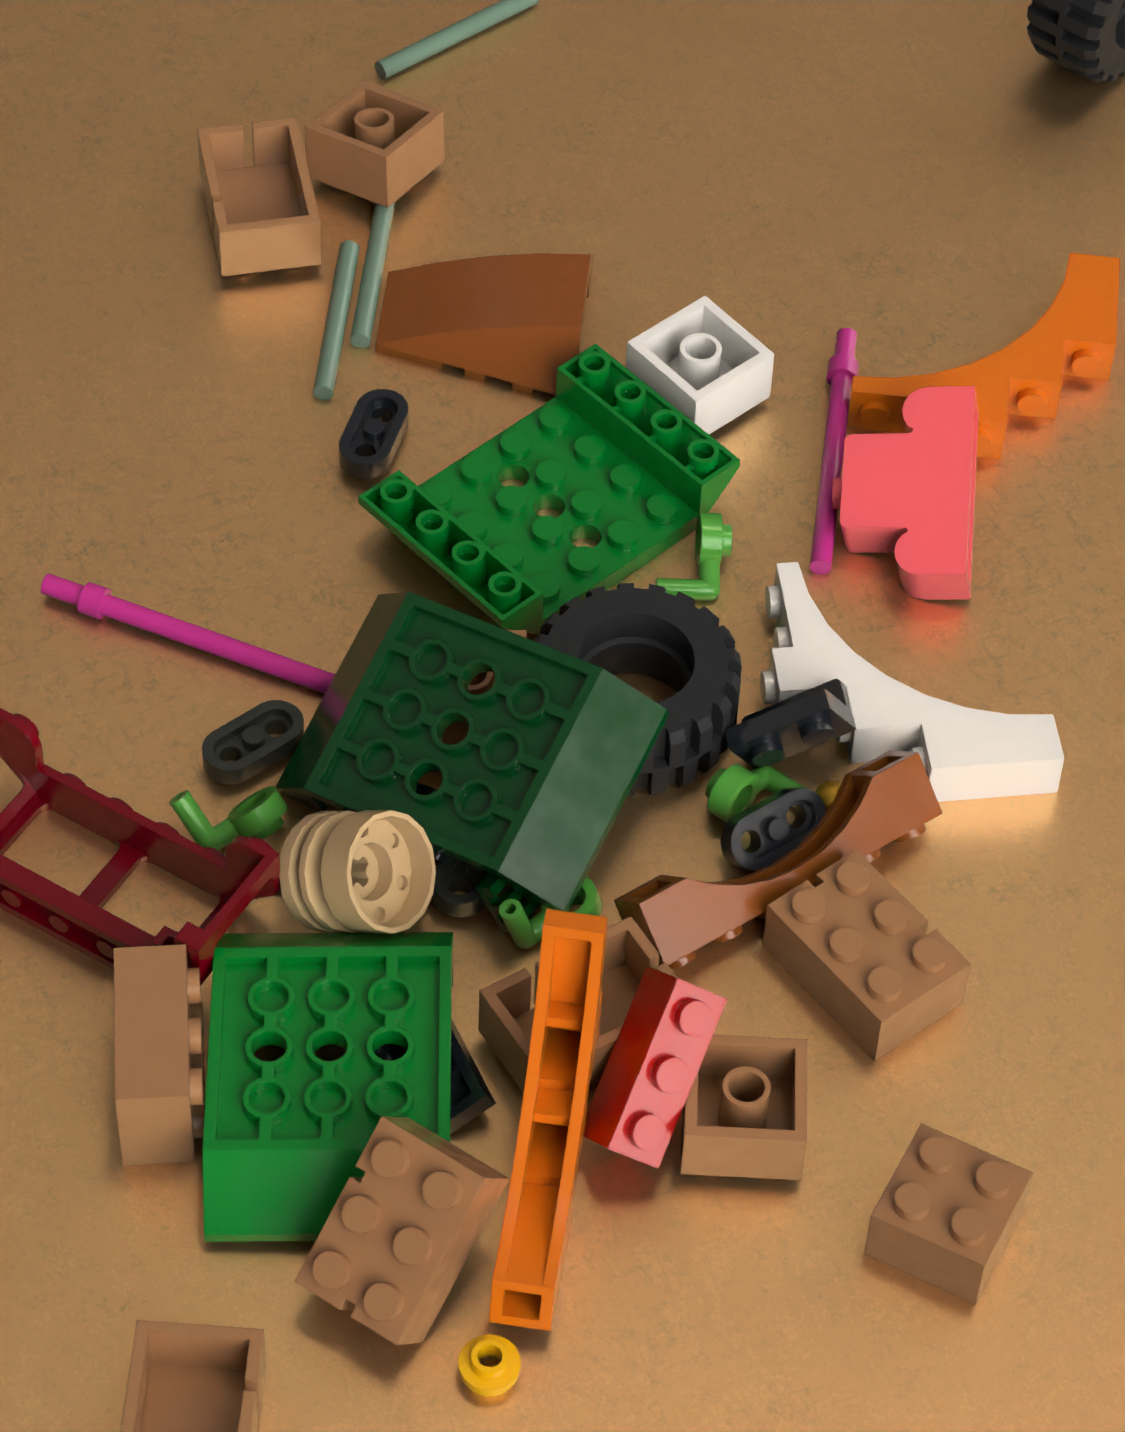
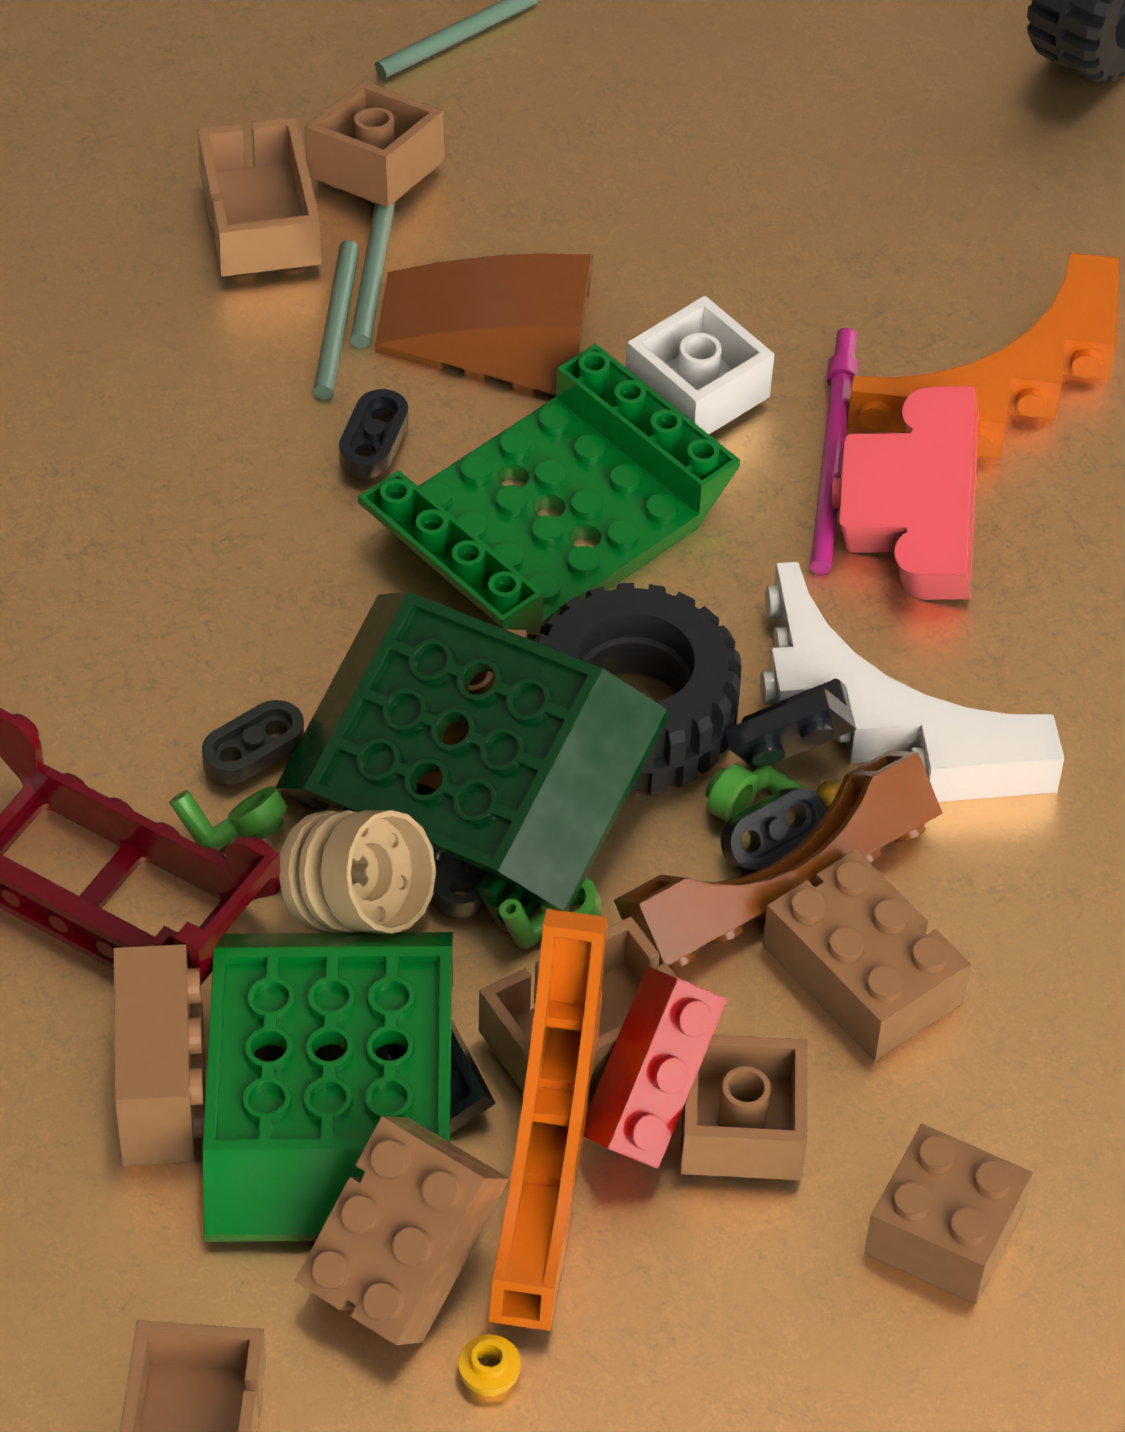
dark pink bar [41,573,335,694] -> none
bright green plate [655,513,732,601] -> none

